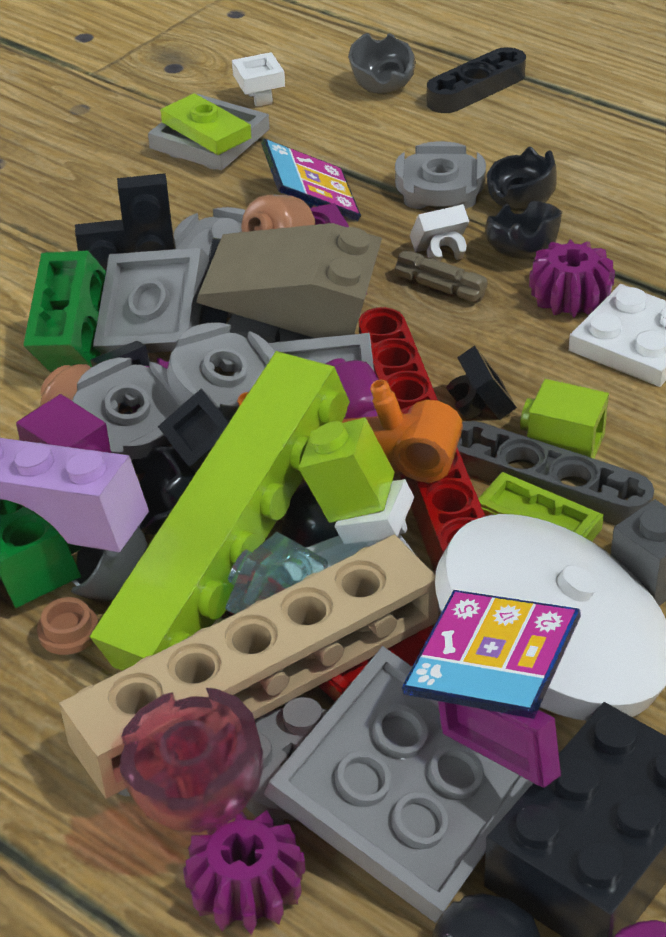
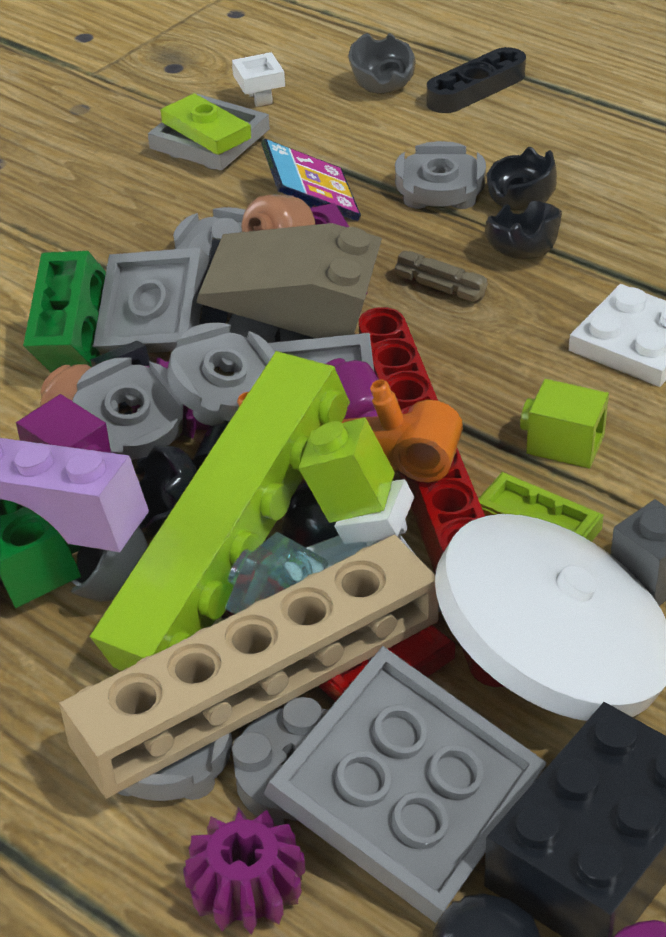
nougat plate [37,597,98,655] -> none
black plate [75,173,175,271] -> none
clear pink cylinder [119,688,264,833] -> none
black tile [158,389,230,473] -> none
piece [401,590,581,719] -> none
white tile [410,204,469,261] -> none
magenta tile [436,691,561,788] -> none
black tile [446,345,517,420] -> none
dark grey beam [457,421,654,525] -> none
magenta gear [529,239,615,318] -> none

